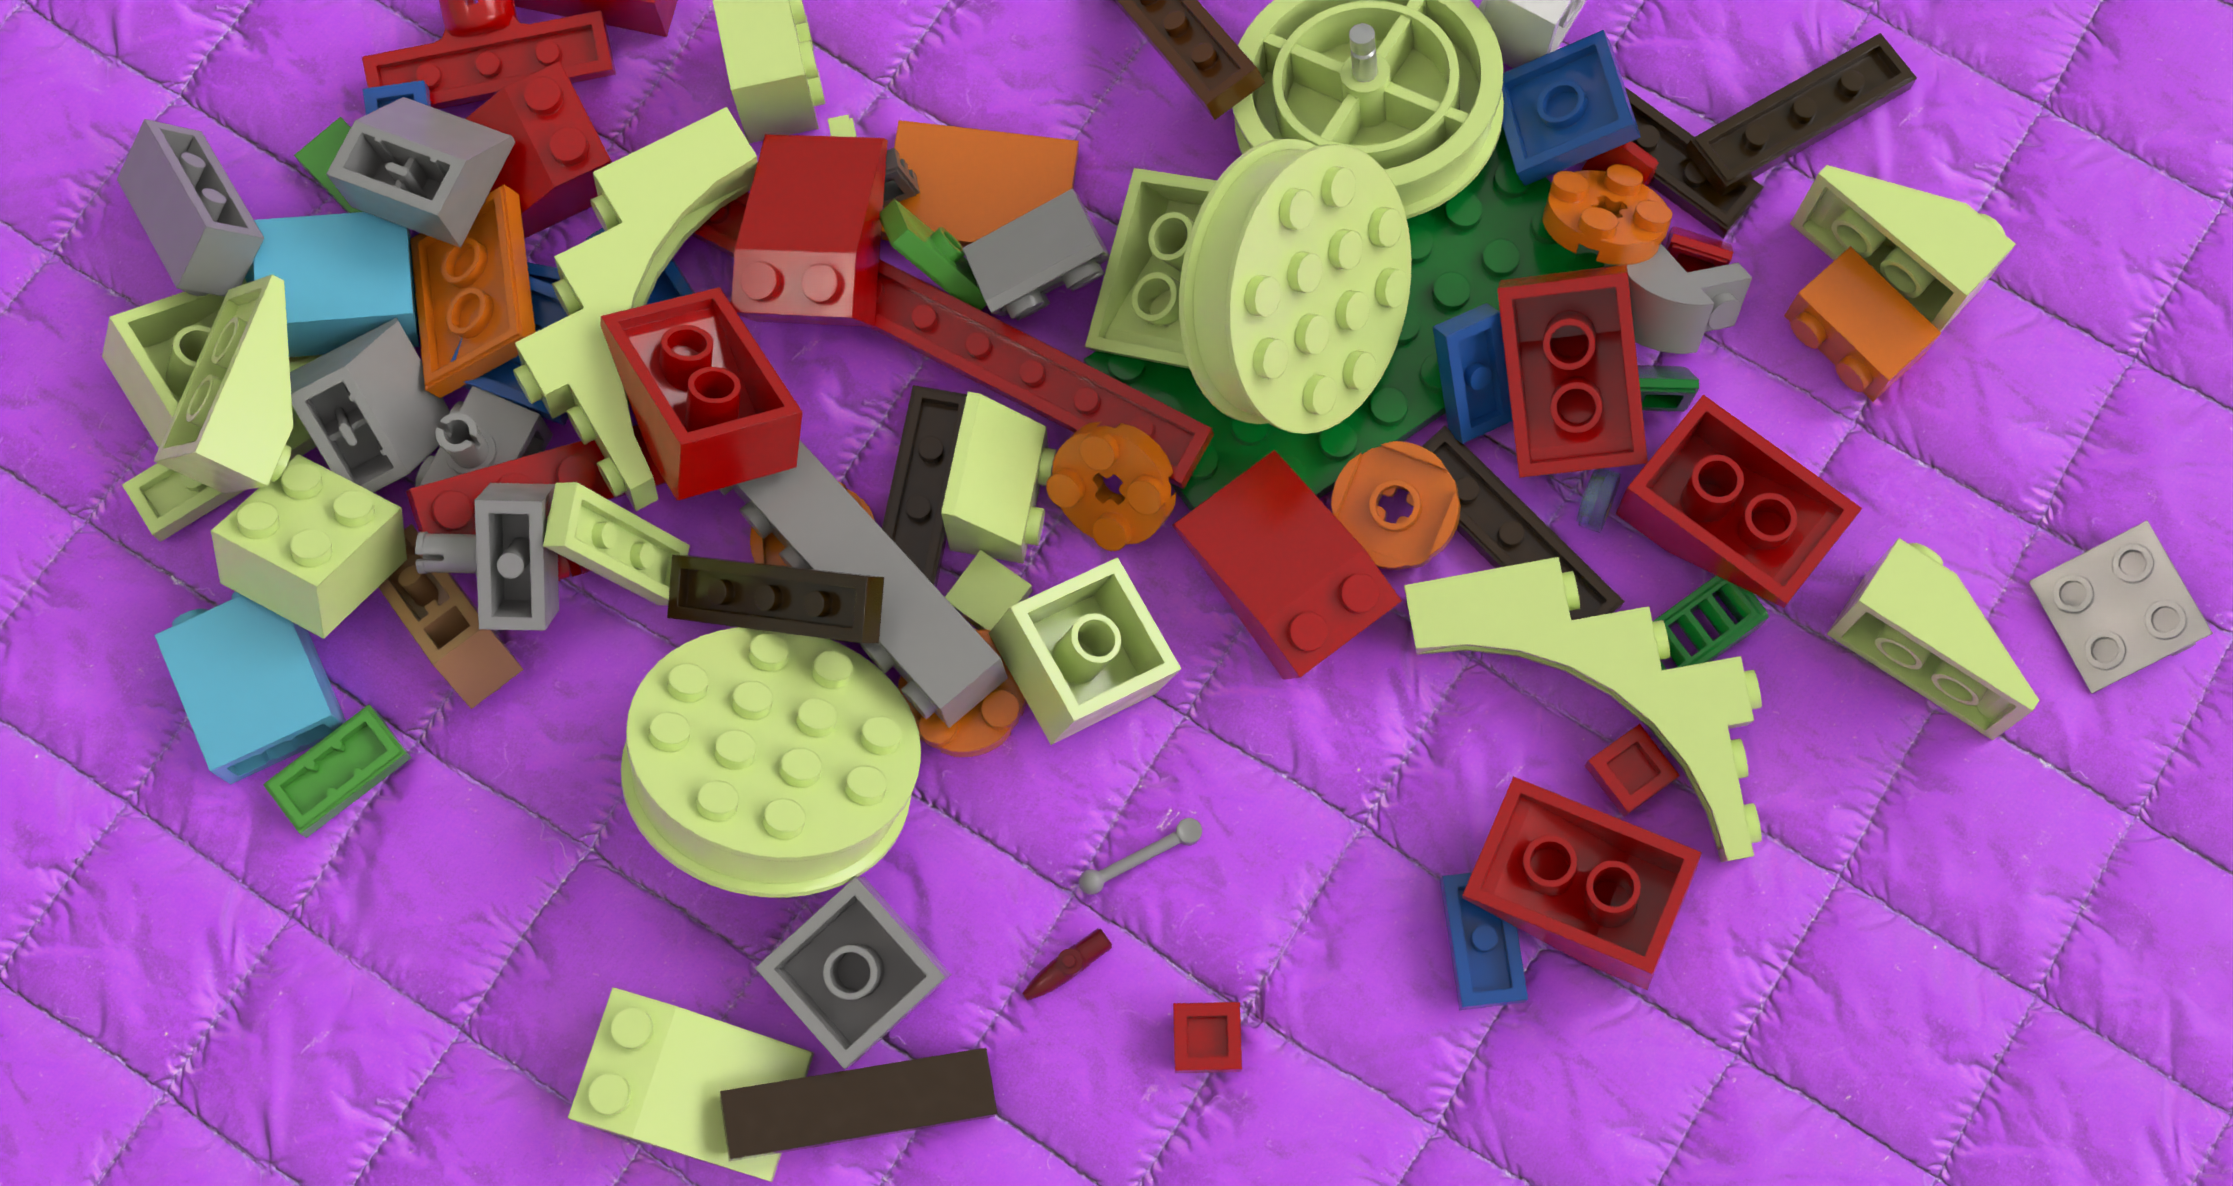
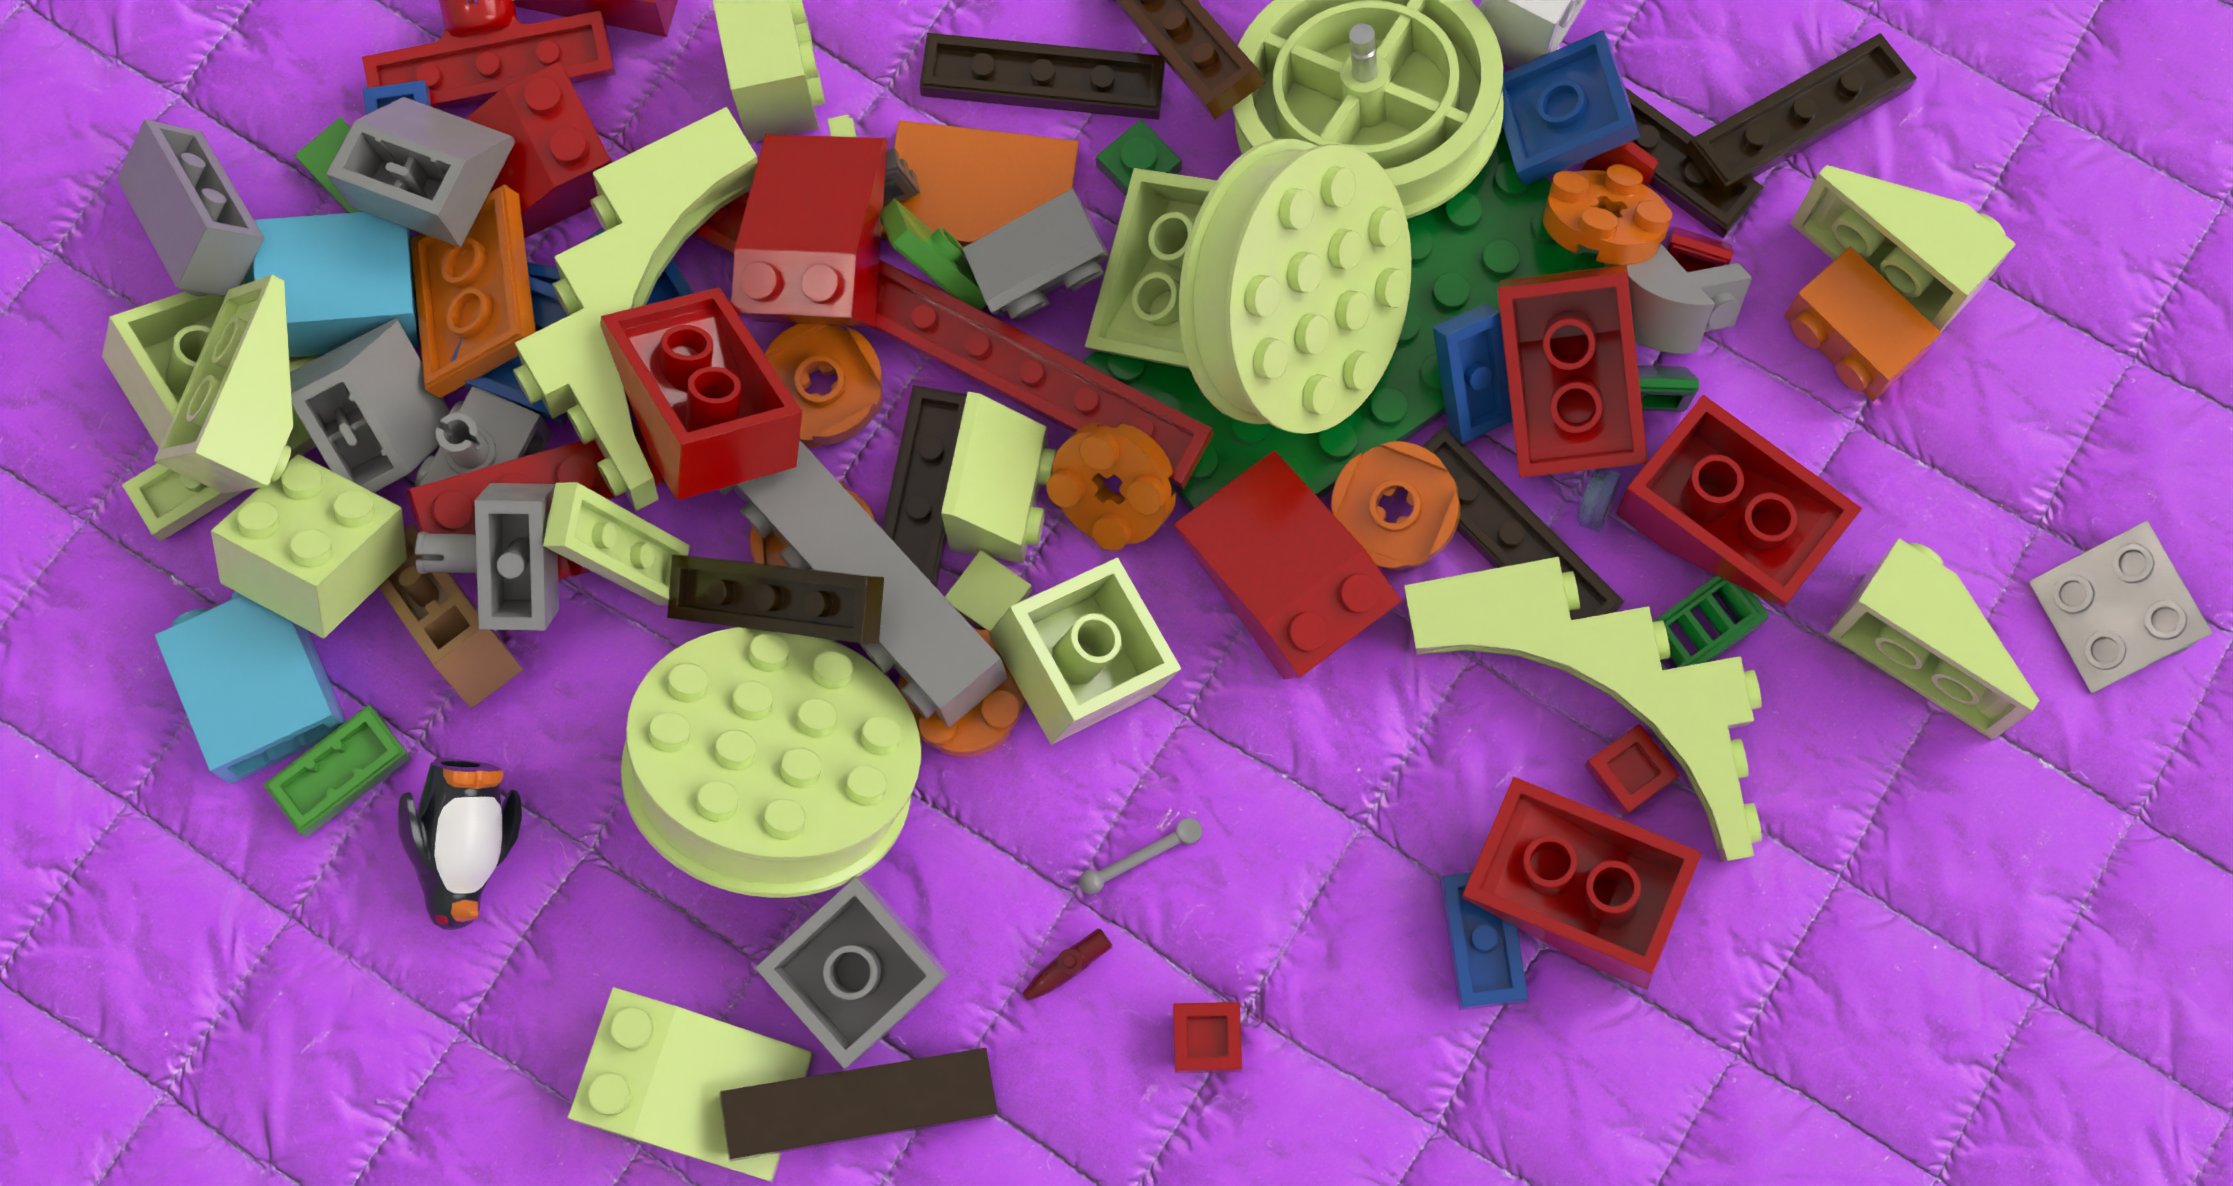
none -> animal [398,758,522,930]
none -> orange plate [764,324,883,448]
none -> dark brown tile [919,33,1165,120]
none -> green plate [1096,119,1182,196]

